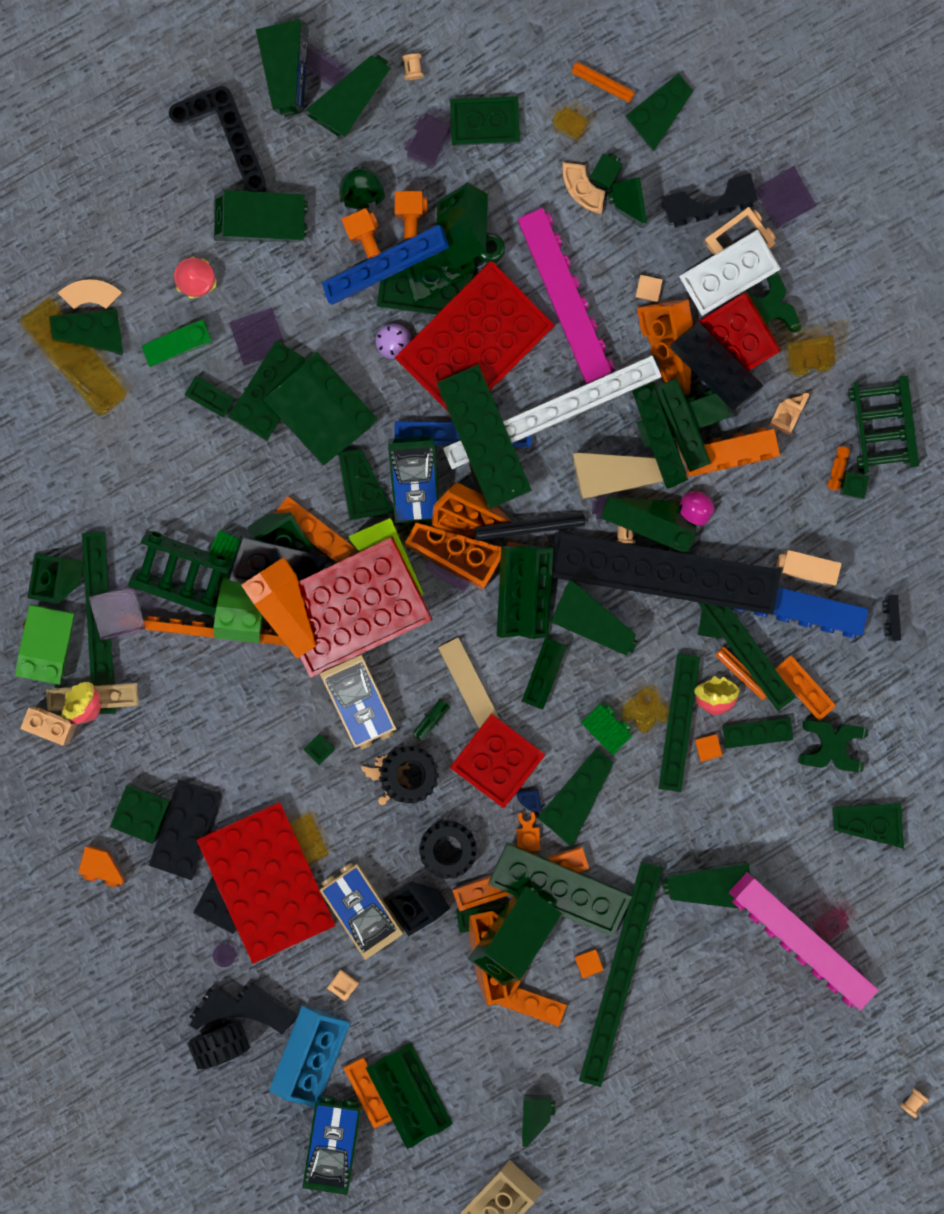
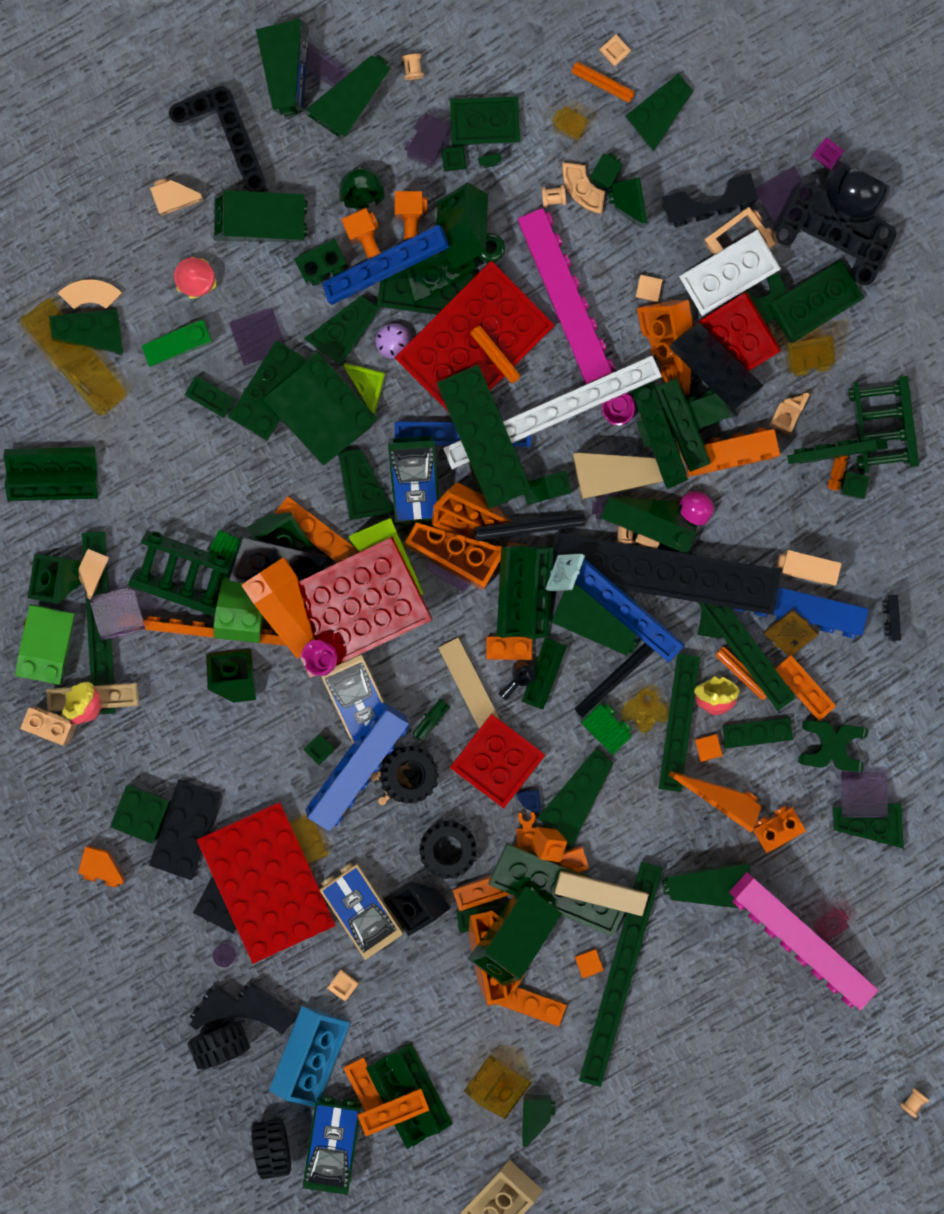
none -> dark green slope [3,447,98,501]
none -> light nougat slope [78,549,109,600]
none -> light nougat slope [150,179,204,216]
none -> dark green slope [206,649,256,703]
none -> black tyre [251,1118,291,1180]
none -> dark green brick [294,239,348,286]
none -> dark pink hair [301,640,338,676]
none -> dark green wing [303,296,380,365]
none -> brick [305,702,409,831]
none -> lime tile [344,363,385,414]
none -> orange plate [357,1089,429,1136]
none -> dark green tile [441,146,467,172]
none -> clear yellow slope [464,1054,532,1119]
none -> orange axle [470,326,521,383]
none -> dark green tile [478,153,502,169]
none -> orange plate [486,637,532,660]
none -> black bar [499,660,536,700]
none -> dark green arch [525,471,572,505]
none -> orange brick [530,827,567,862]
none -> light nougat bush [541,185,566,208]
none -> light aqua piece [546,554,585,591]
none -> tan tile [554,870,649,916]
none -> blue plate [575,559,684,662]
none -> black axle [575,643,654,717]
none -> light nougat tile [599,34,631,67]
none -> dark pink hair [602,393,636,425]
none -> light nougat plate [635,534,659,549]
none -> orange wedge [669,771,762,832]
none -> orange brick [753,805,806,854]
none -> pearl gold piece [764,609,819,656]
none -> dark green tile [767,260,865,344]
none -> black beam [771,161,897,286]
none -> dark green plate [787,436,888,464]
none -> magenta panel [810,137,844,170]
none -> clear purple tile [841,772,888,817]

